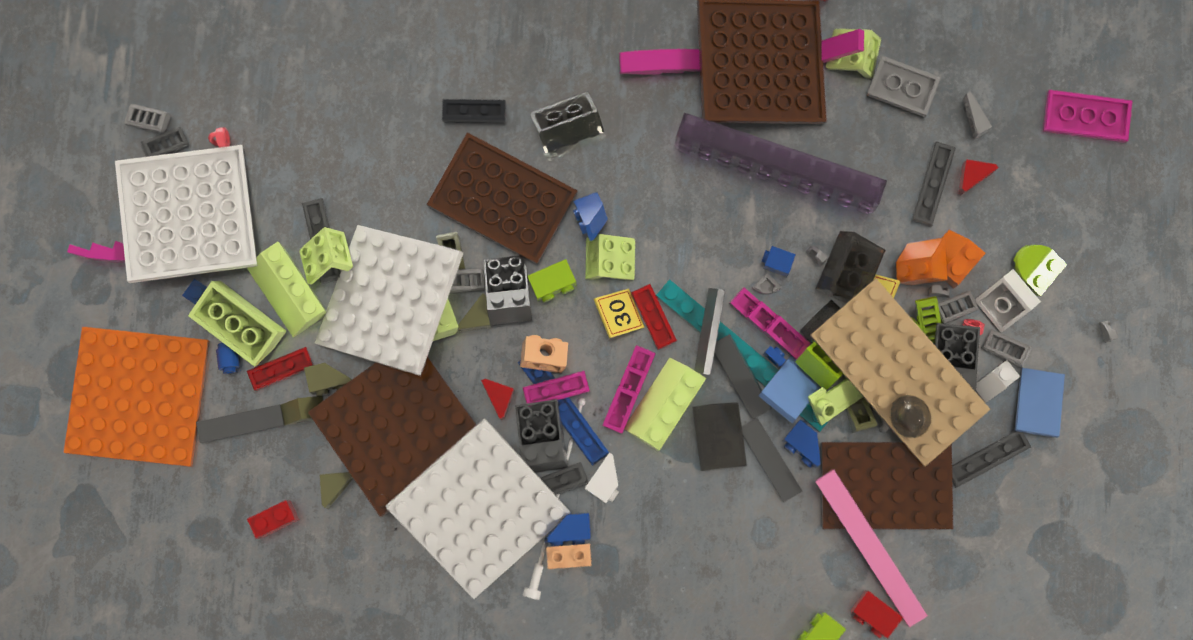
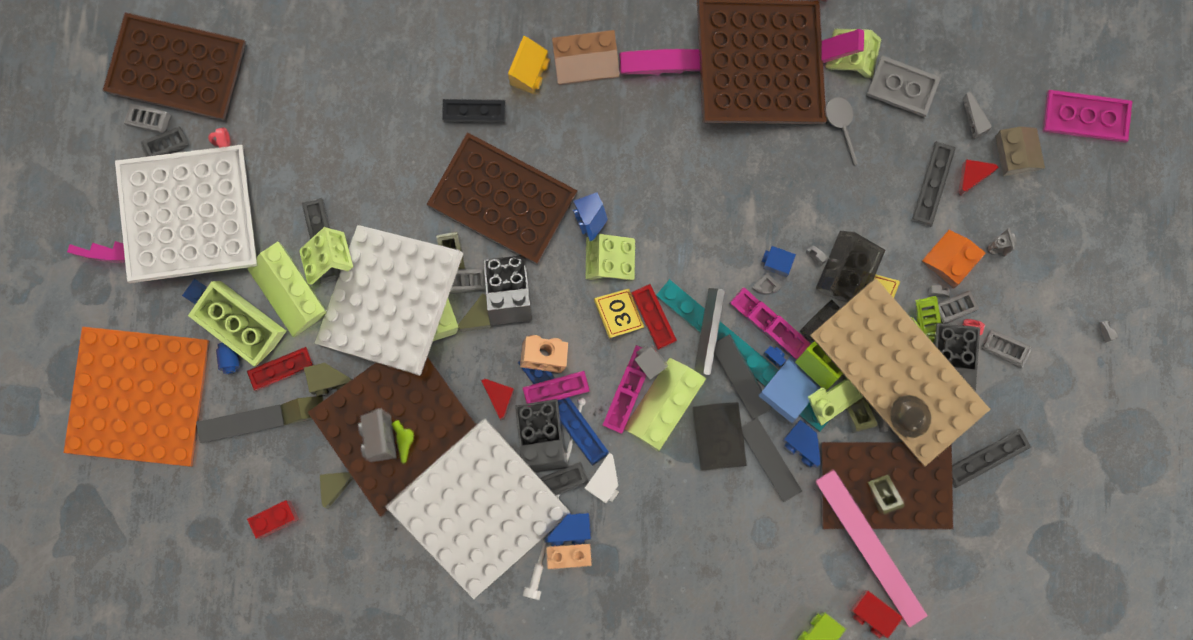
lime brick [527,259,577,303] -> none
clear smoke slope [530,92,604,153] -> none
clear purple brick [675,113,887,214] -> none
orange slope [896,238,947,286] -> none
white slope [975,269,1041,333] -> none
white slope [976,360,1020,403] -> none
lime slope [1013,244,1067,296] -> none
medium blue tile [1015,368,1065,438] -> none
none -> reddish brown plate [102,12,246,121]
none -> light grey slope [358,409,397,462]
none -> lime animal [391,420,413,463]
none -> yellow slope [508,36,551,94]
none -> medium nougat slope [552,30,620,85]
none -> light grey brick [635,345,668,380]
none -> light grey piece [825,97,857,165]
none -> olive slope [868,475,905,514]
none -> light grey hinge [988,228,1017,257]
none -> dark tan slope [995,127,1045,176]

